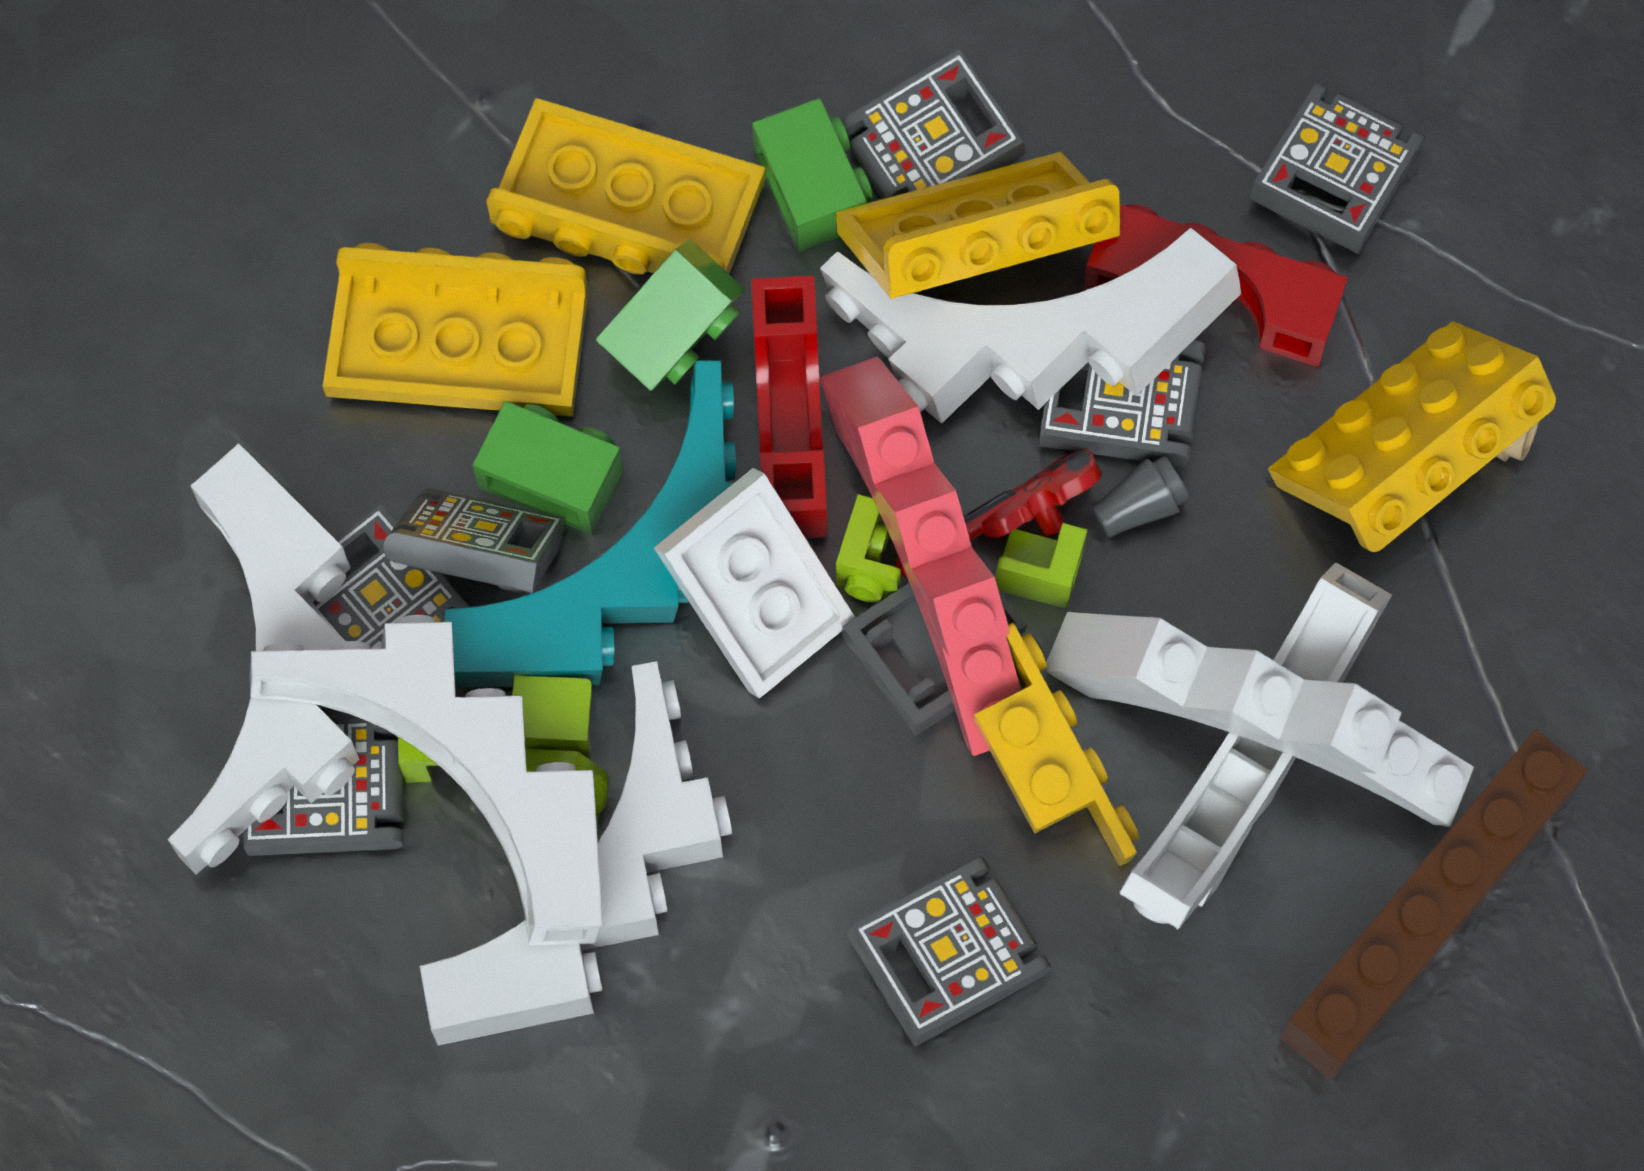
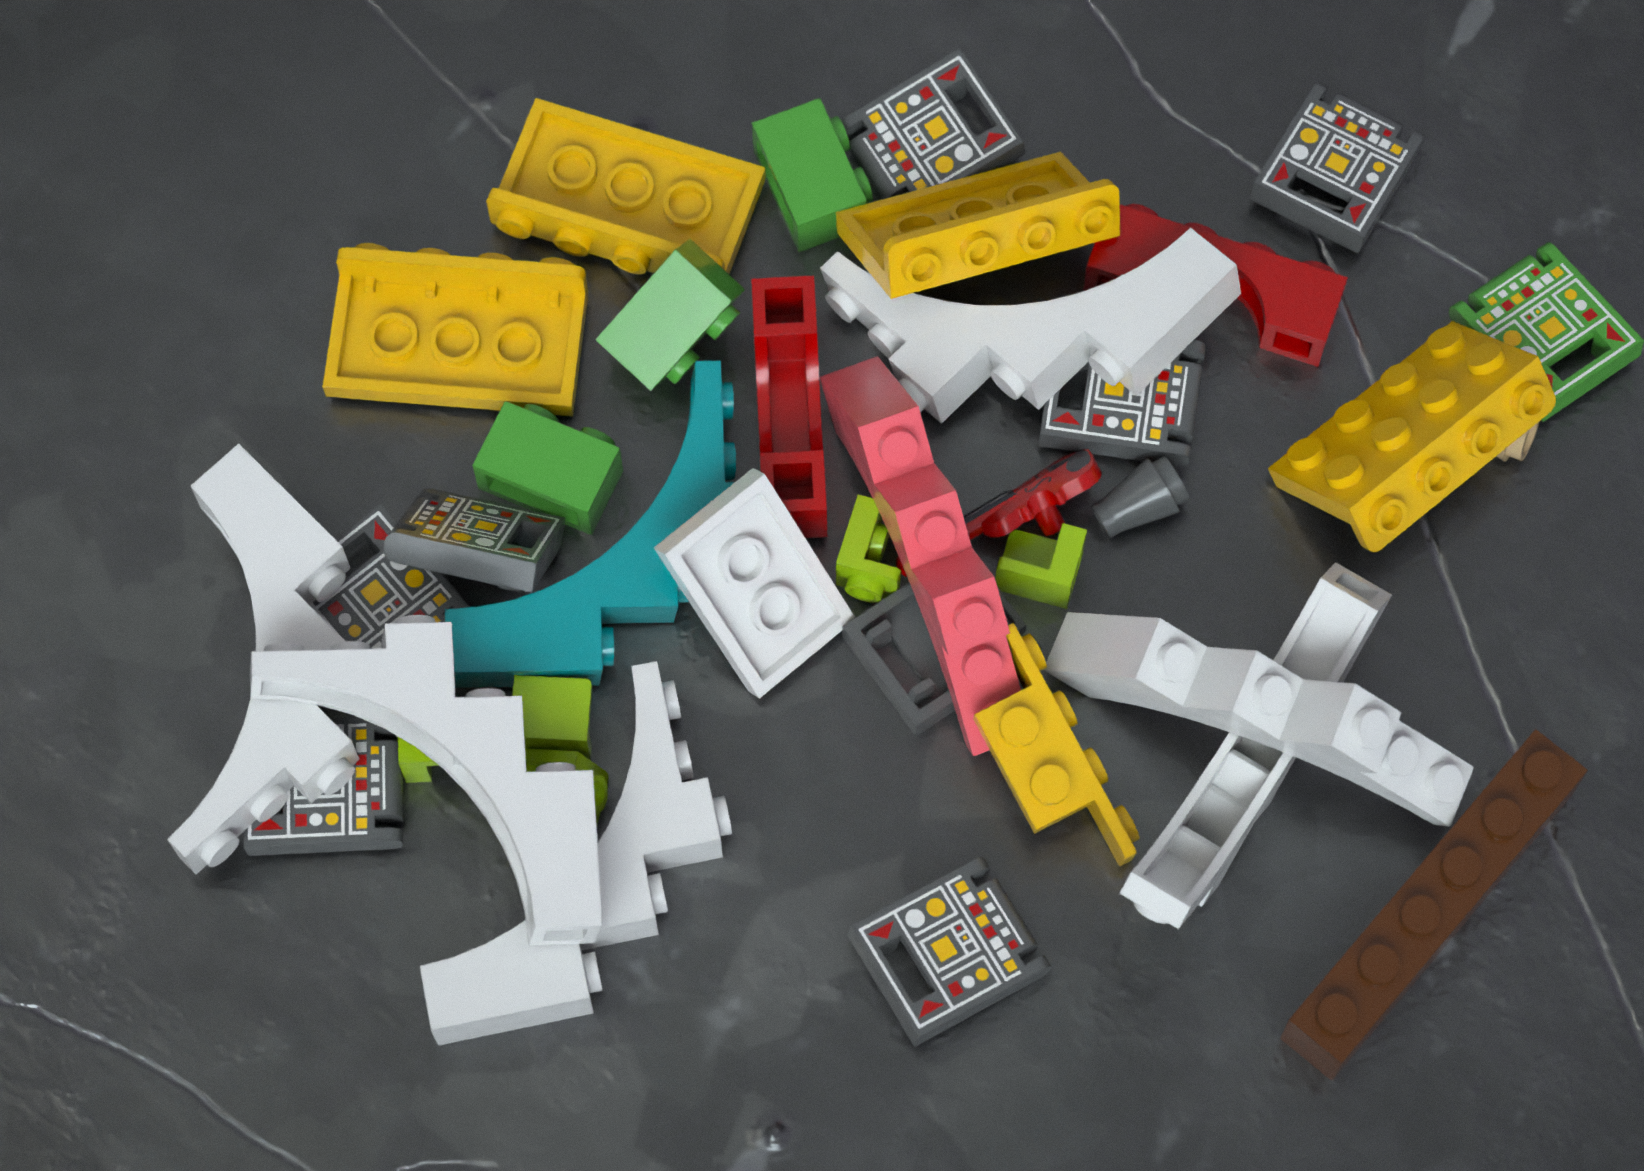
none -> bright green container [1449,242,1644,422]

